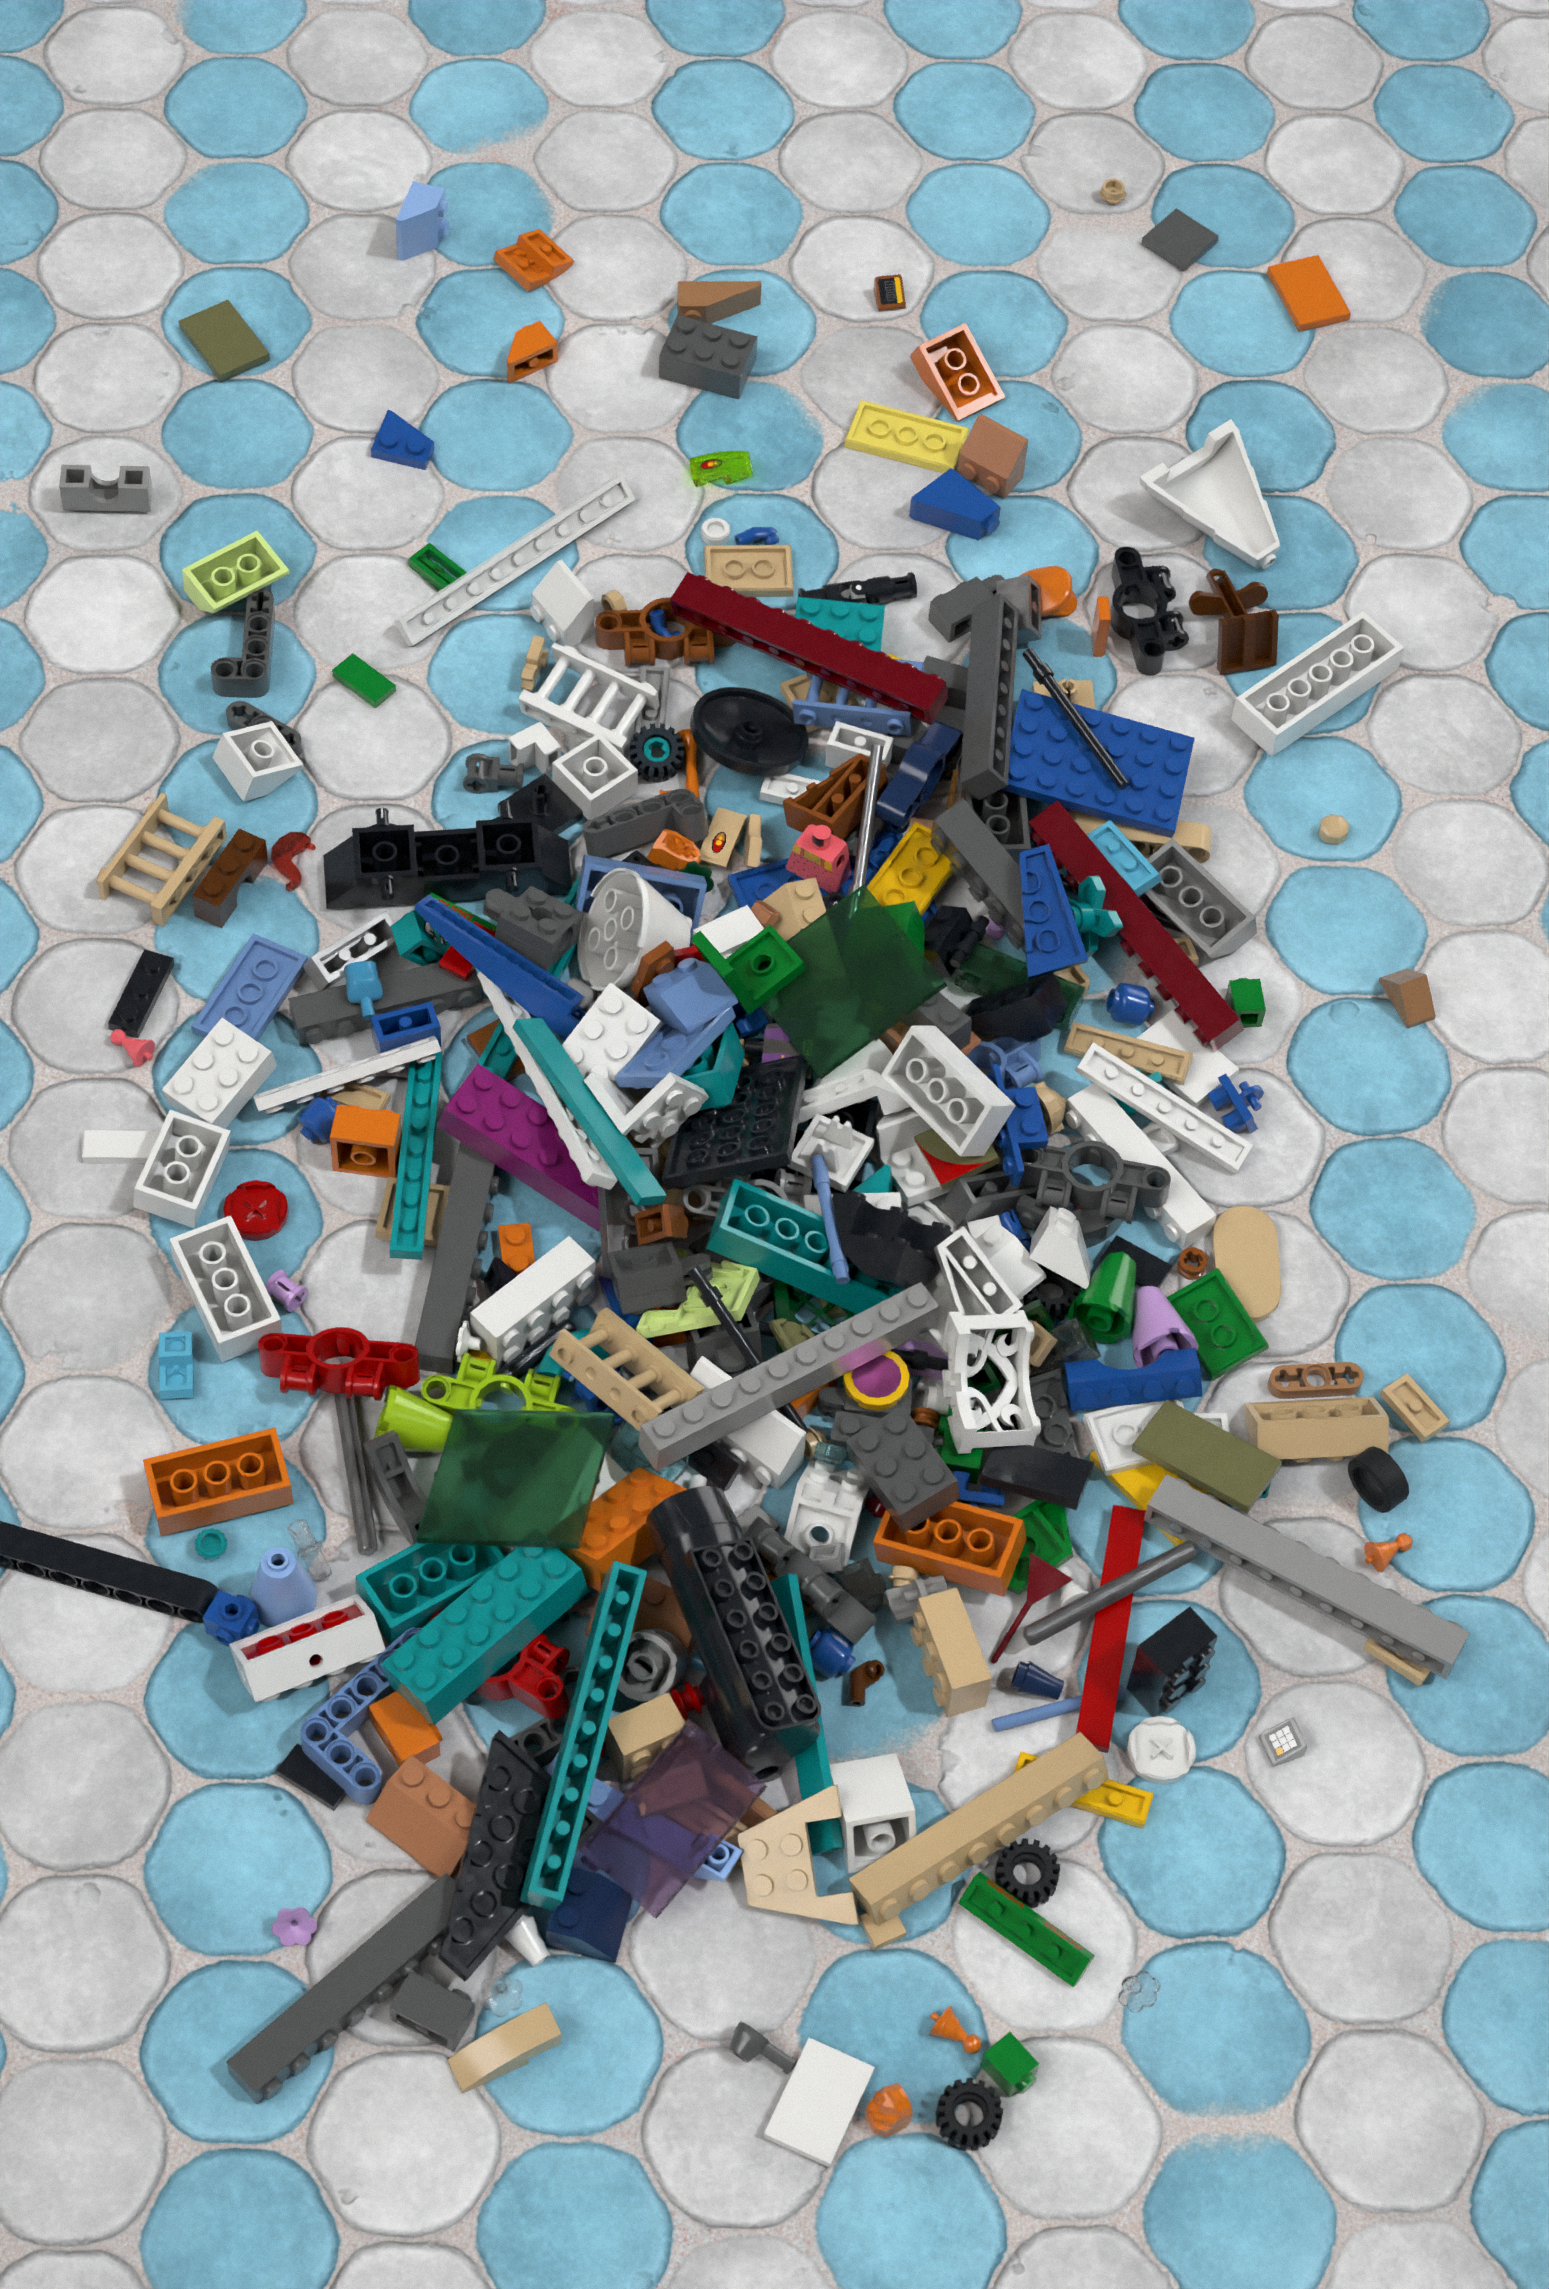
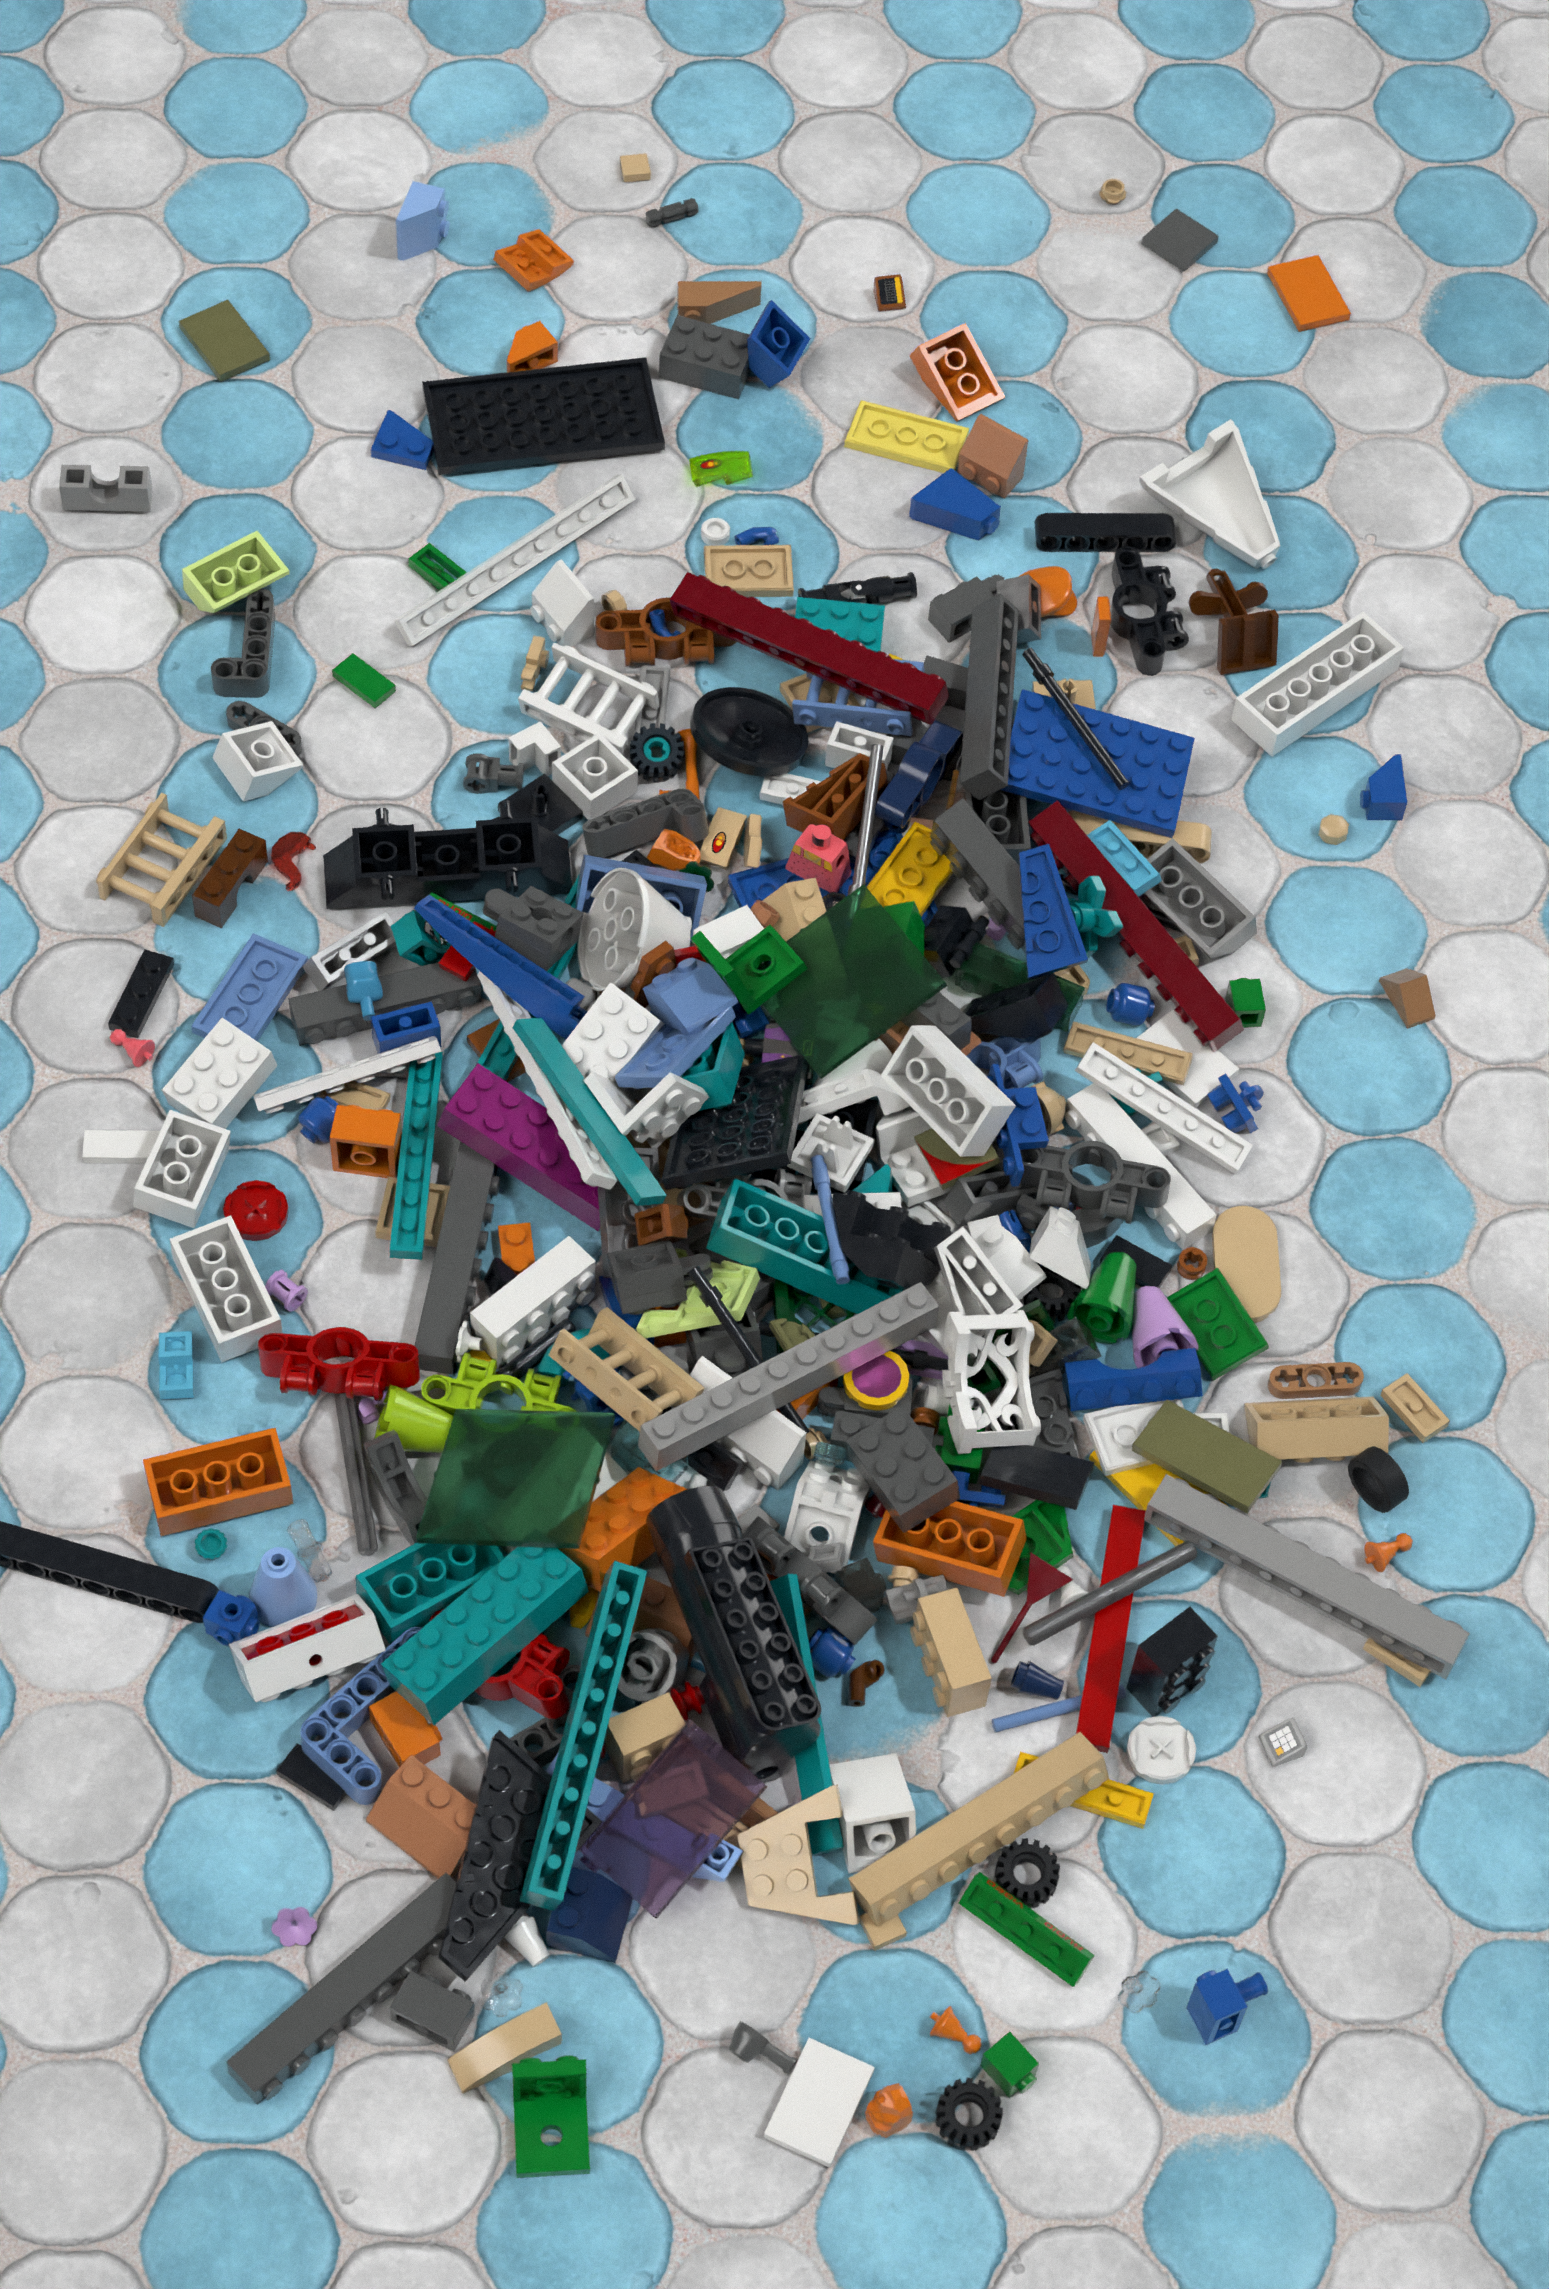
none -> lavender hand [357,1391,387,1425]
none -> black plate [422,357,665,475]
none -> green bracket [512,2056,590,2178]
none -> yellow tile [570,1586,598,1629]
none -> tan tile [620,153,651,182]
none -> dark grey axle [646,198,698,227]
none -> blue slope [747,300,811,388]
none -> black beam [1034,513,1176,552]
none -> blue brick [1186,1969,1268,2045]
none -> blue slope [1360,754,1407,820]

